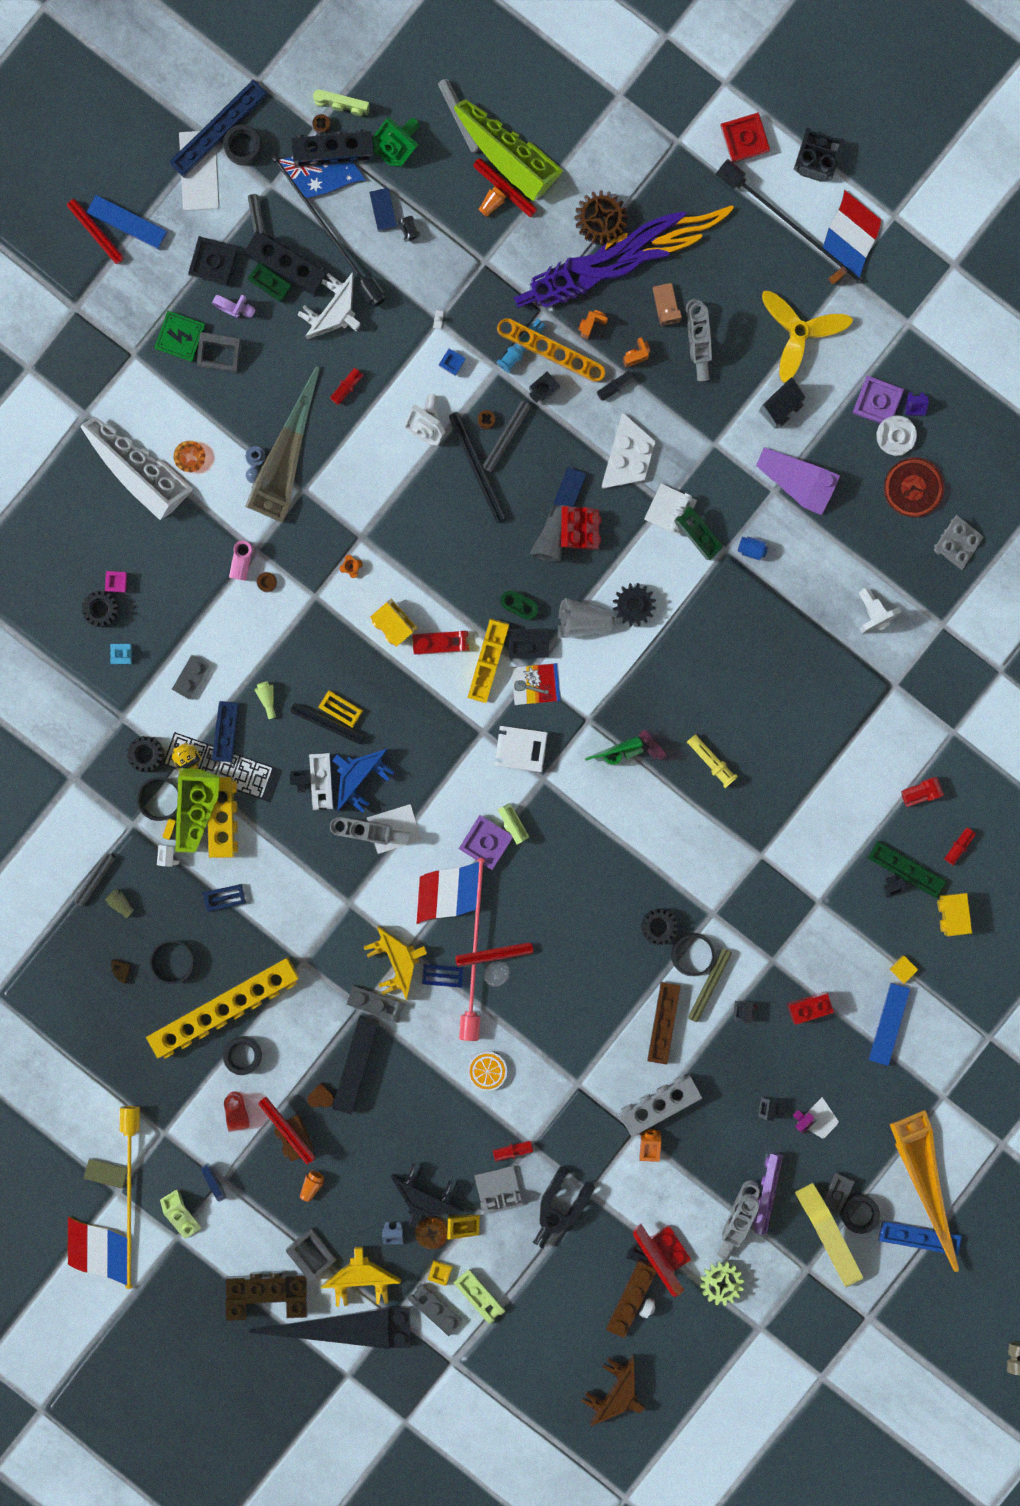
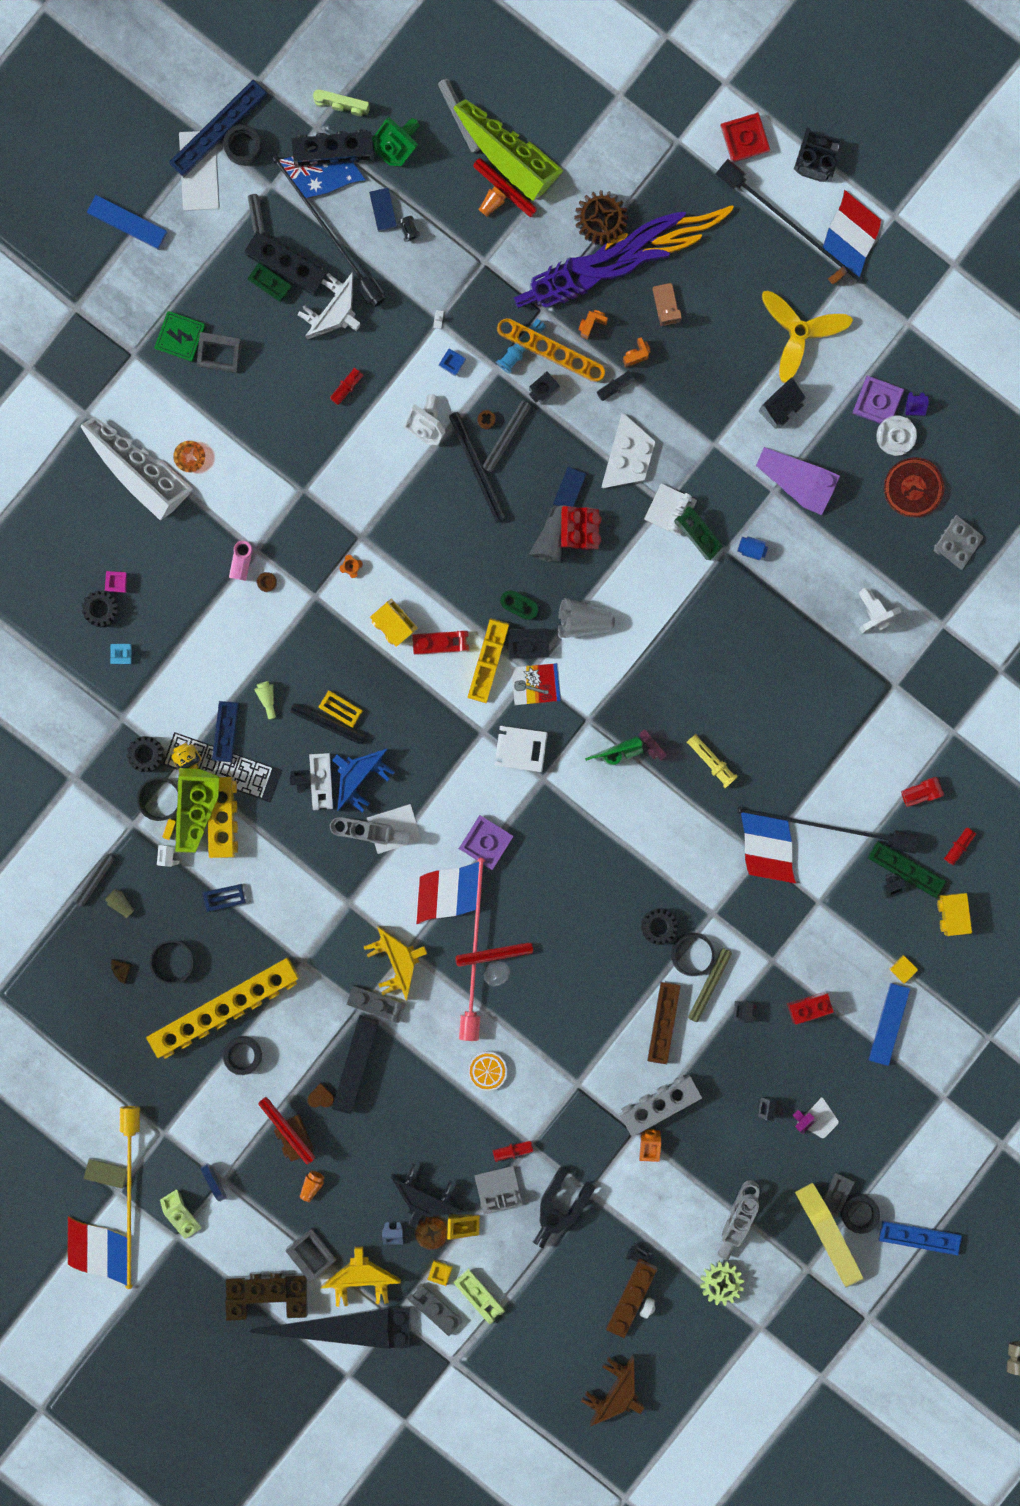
red axle [67,199,124,264] -> none
dark grey plate [172,655,209,700] -> none
black plate [188,236,238,286] -> none
lavender piece [212,295,255,318] -> none
clear red piece [224,1091,249,1132] -> none
dark tan plate [245,367,319,523] -> none
sand blue plate [245,446,266,483] -> none
reddish brown bush [312,114,331,133] -> none
clear blue tile [422,964,464,988] -> none
yellowish green plate [498,803,529,844] -> none
black gear [613,583,656,627] -> none
red plate [633,1224,691,1297] -> none
light grey piece [686,299,712,381] -> none
medium lavender plate [753,1153,783,1235] -> none
light orange plate [890,1110,959,1272] -> none
none -> flag [737,807,919,884]

